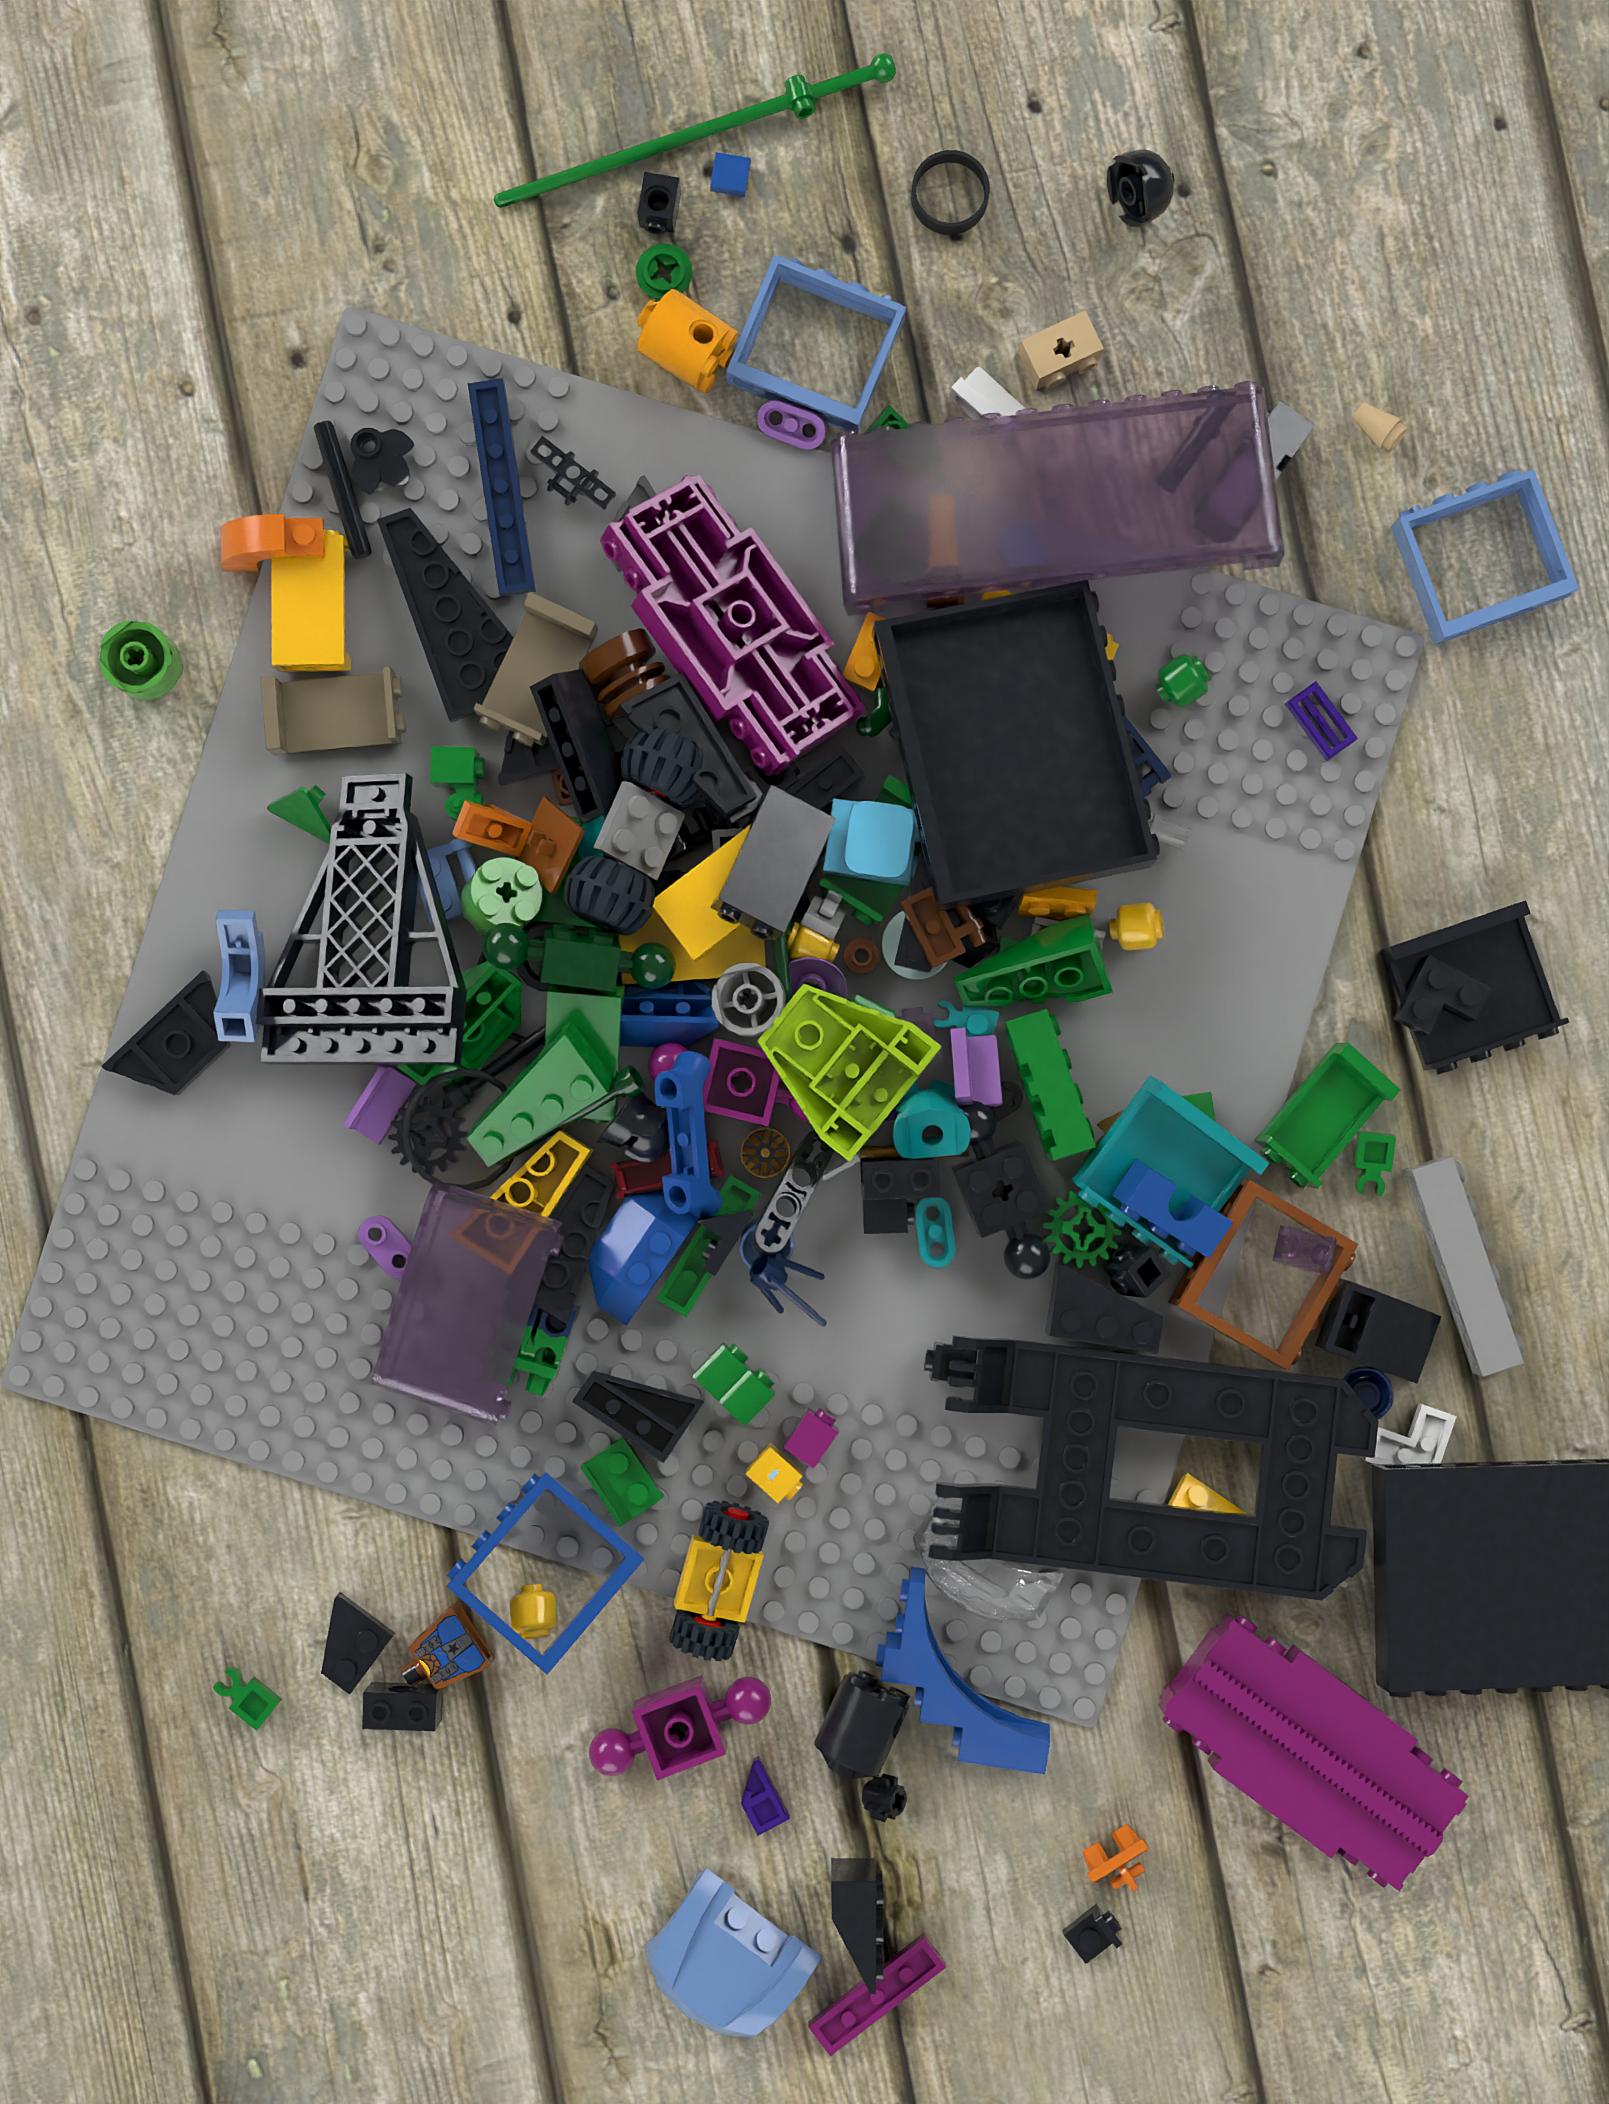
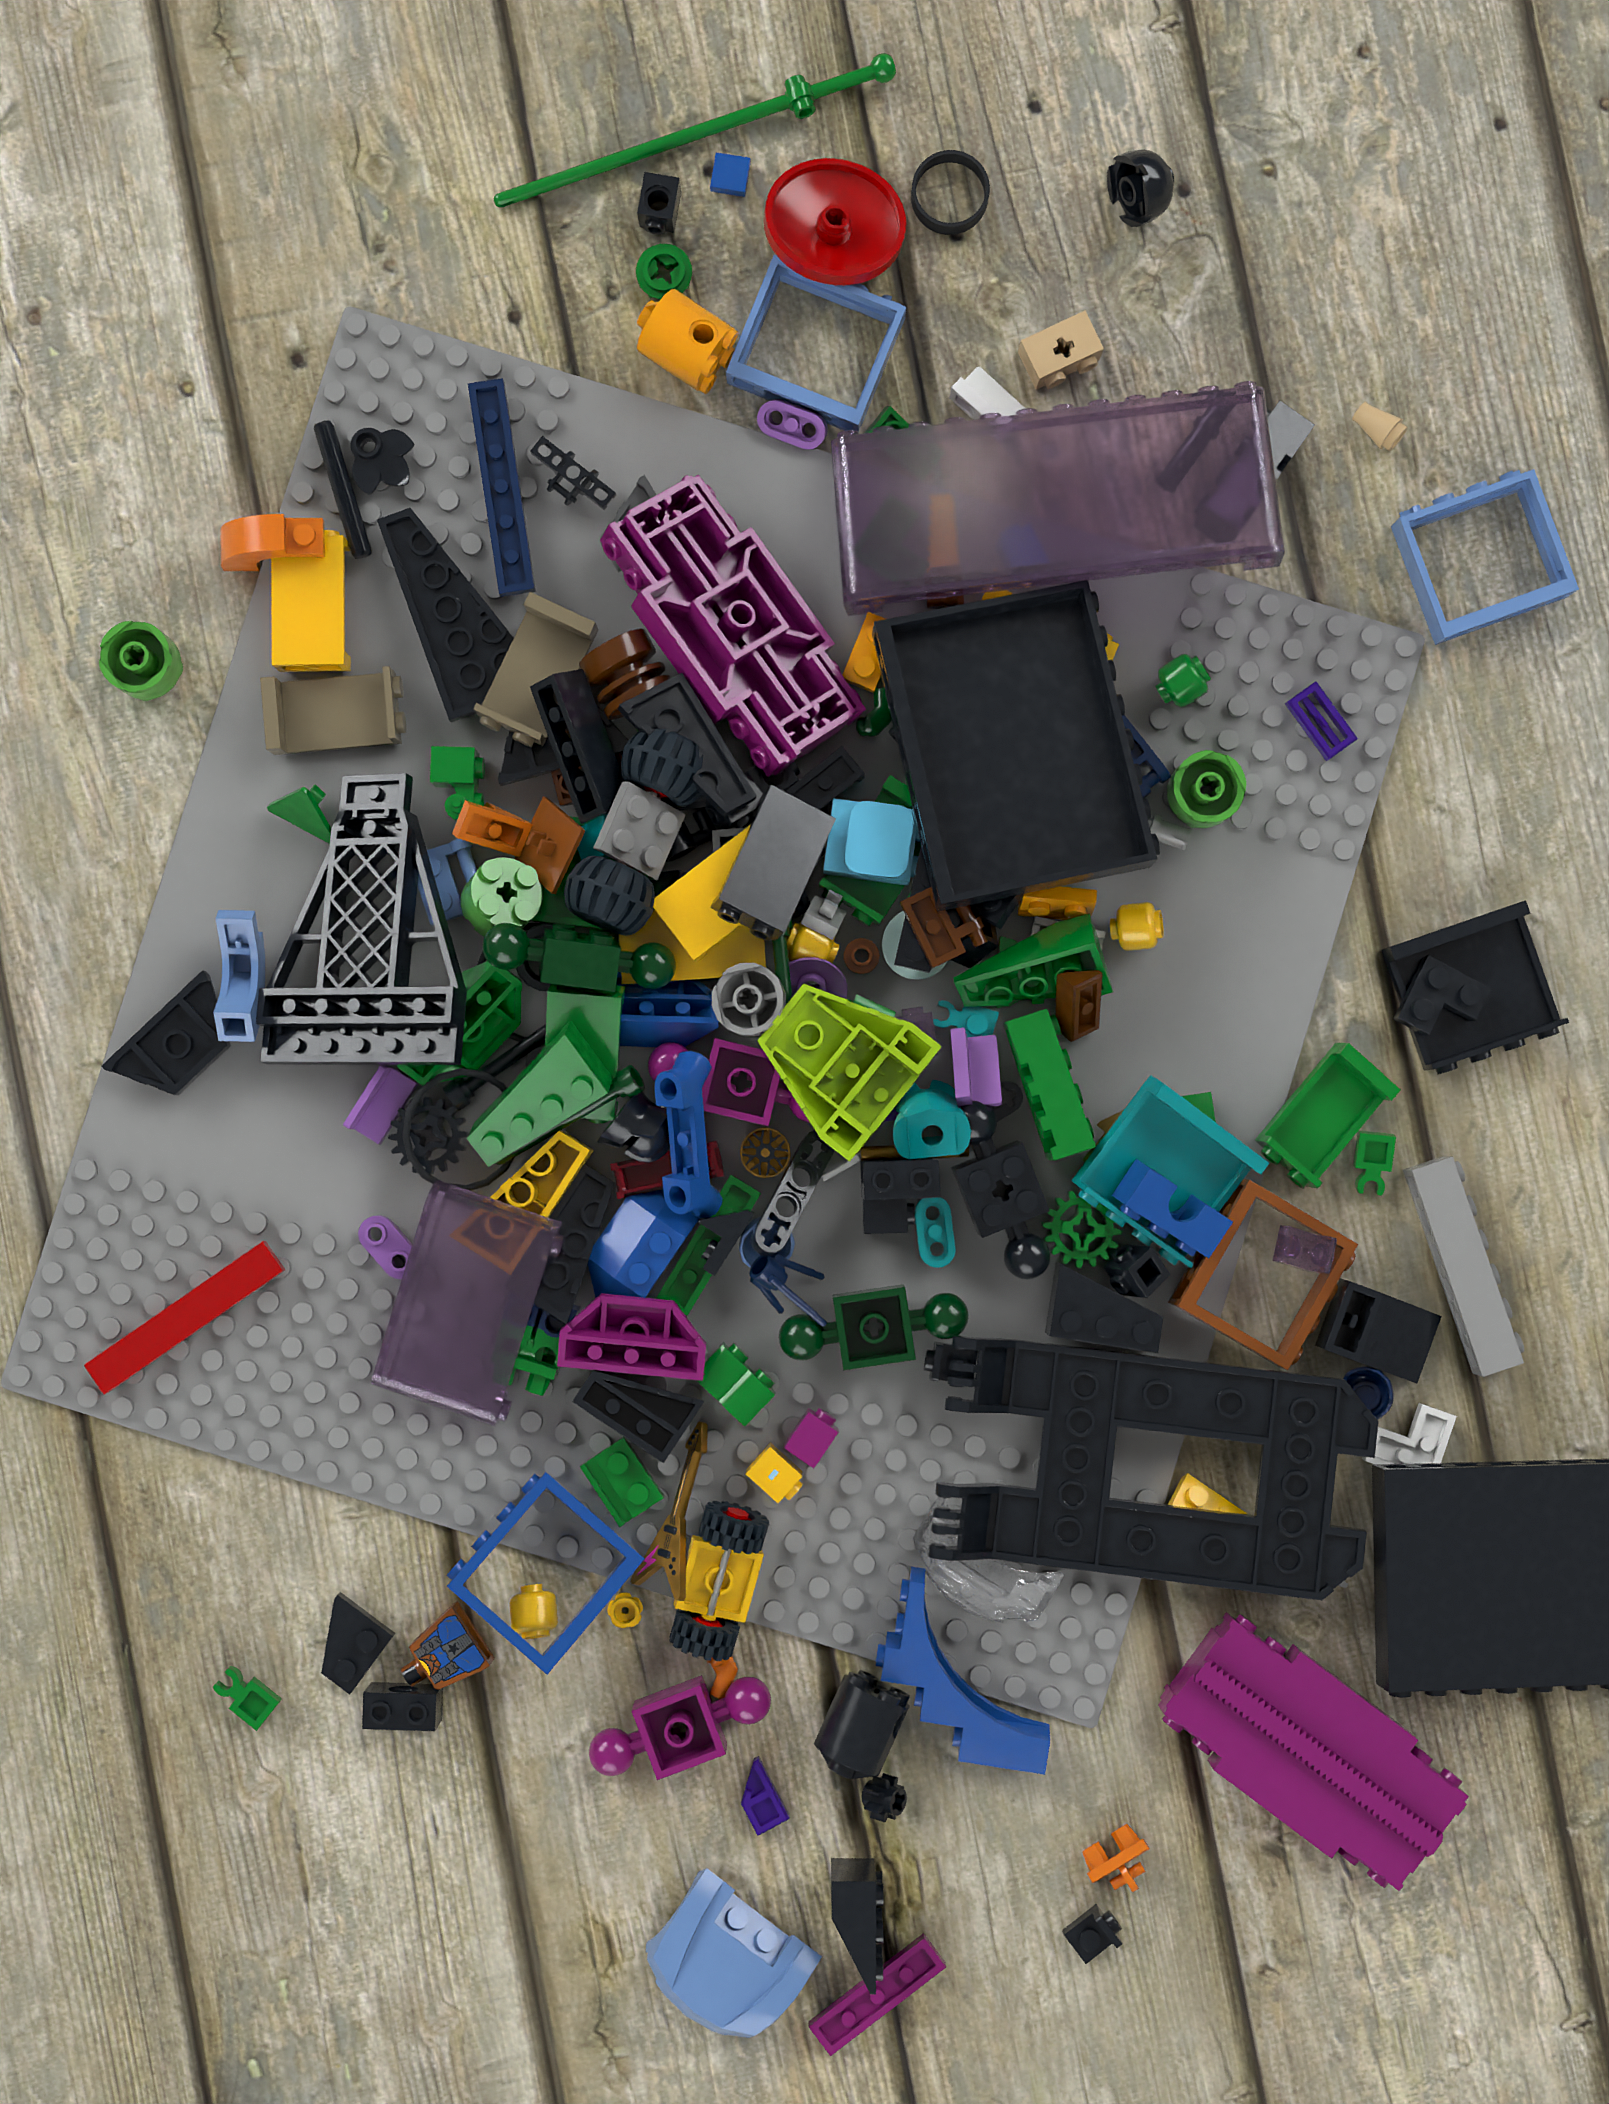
none -> red tile [84,1241,285,1395]
none -> magenta wedge [557,1293,706,1381]
none -> yellow plate [607,1592,643,1628]
none -> pearl gold piece [631,1421,708,1601]
none -> orange arm [706,1657,738,1699]
none -> red dish [764,158,906,286]
none -> dark green brick [778,1284,969,1371]
none -> reddish brown slope [1055,970,1102,1042]
none -> bright green brick [1167,750,1246,828]

